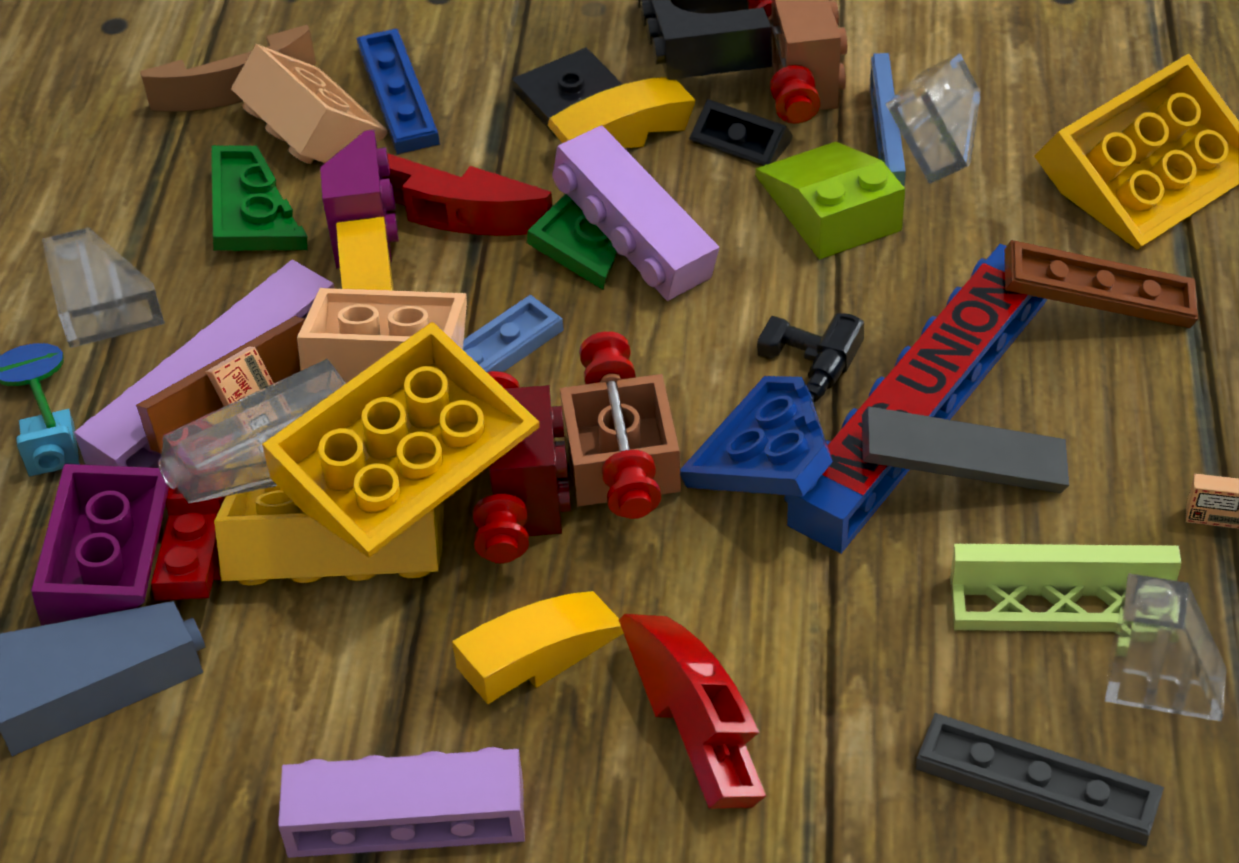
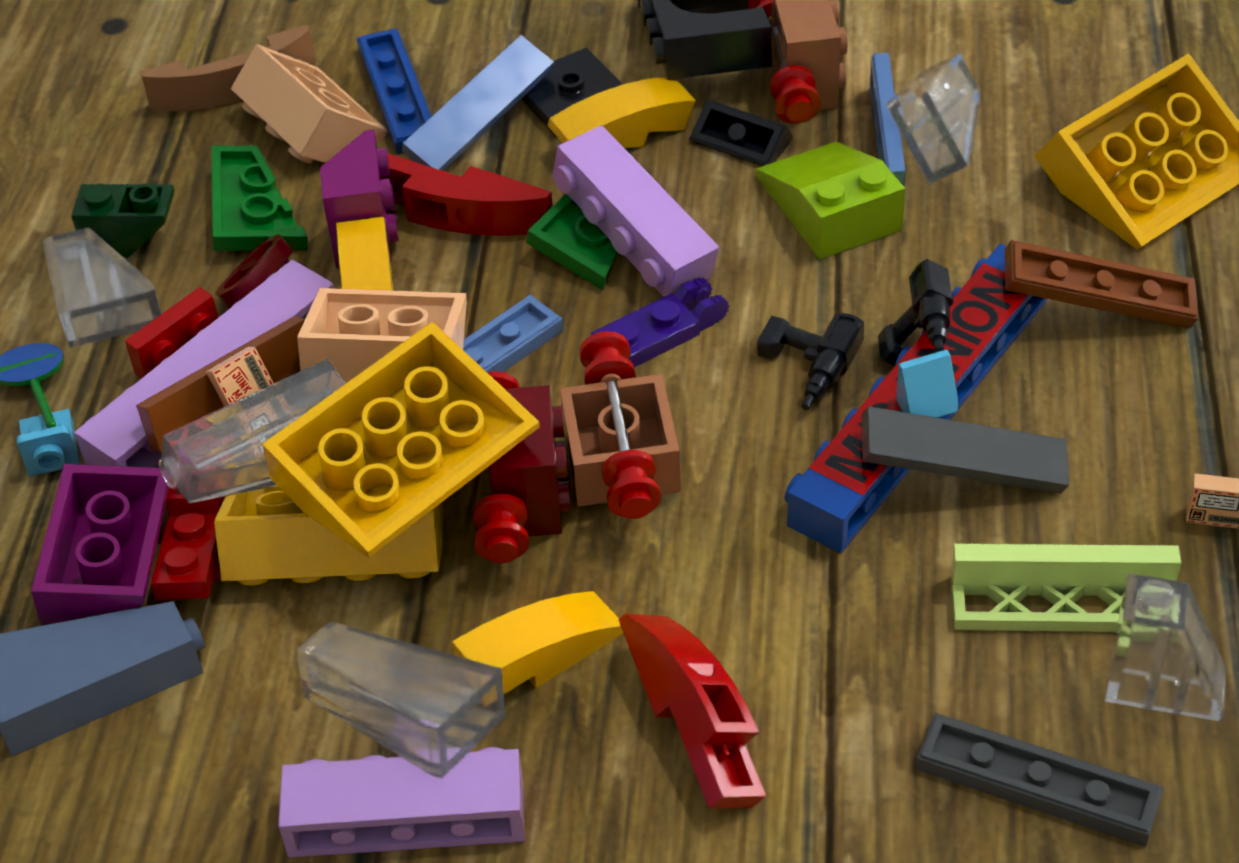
blue plate [680,376,833,496] -> none
none -> dark green slope [71,184,175,257]
none -> red plate [124,287,218,379]
none -> dark red plate [216,234,293,309]
none -> clear slope [297,621,505,779]
none -> medium blue tile [402,35,554,171]
none -> dark purple hinge [591,277,730,367]
none -> black piece [878,259,953,366]
none -> medium azure slope [896,350,958,418]

